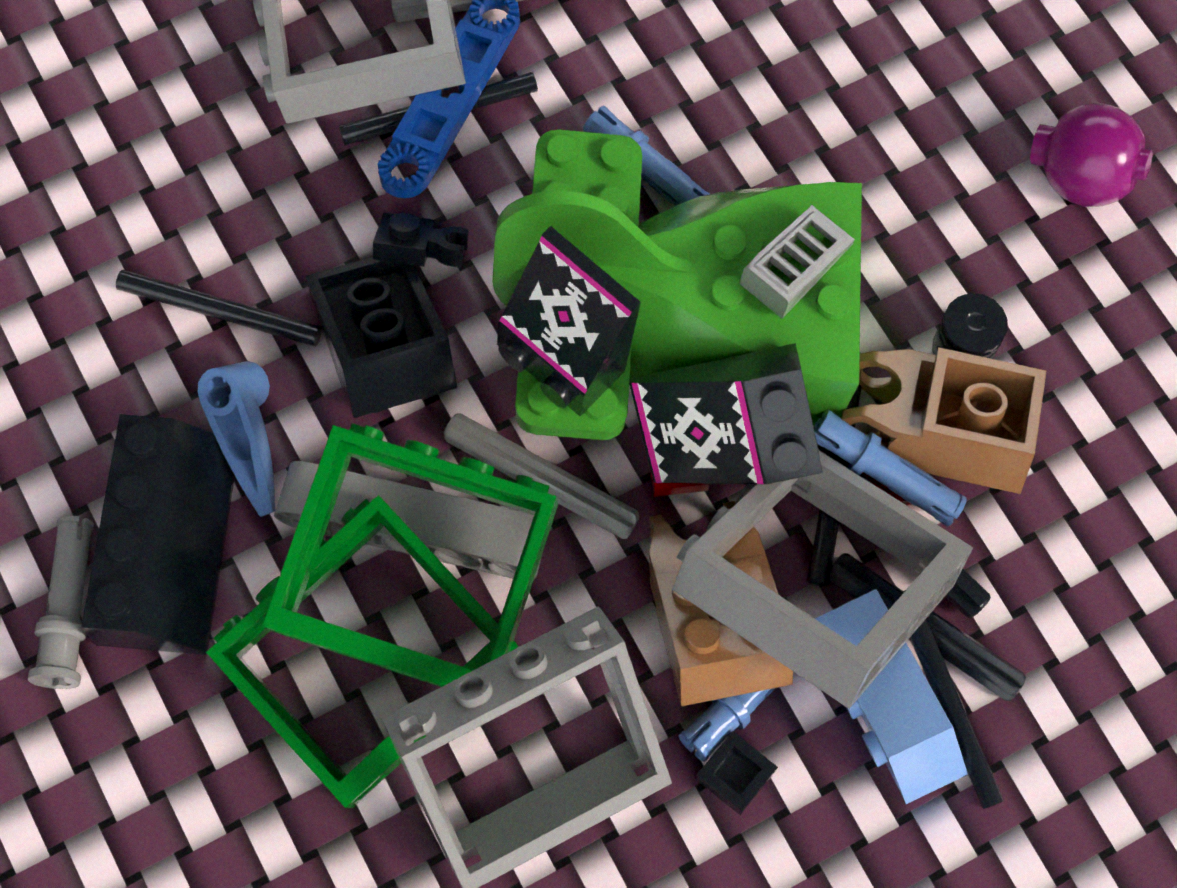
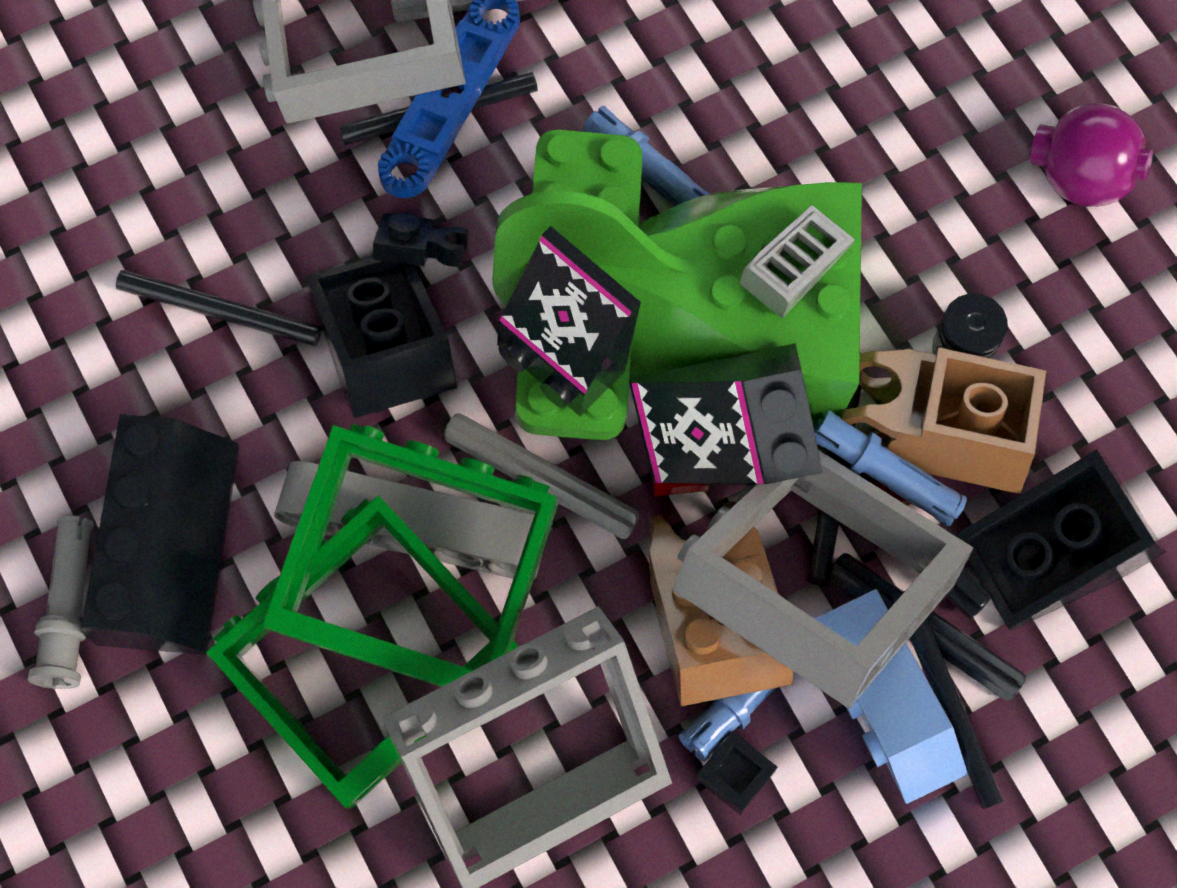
medium blue piece [198,361,275,517] -> none
none -> black slope [954,449,1166,631]

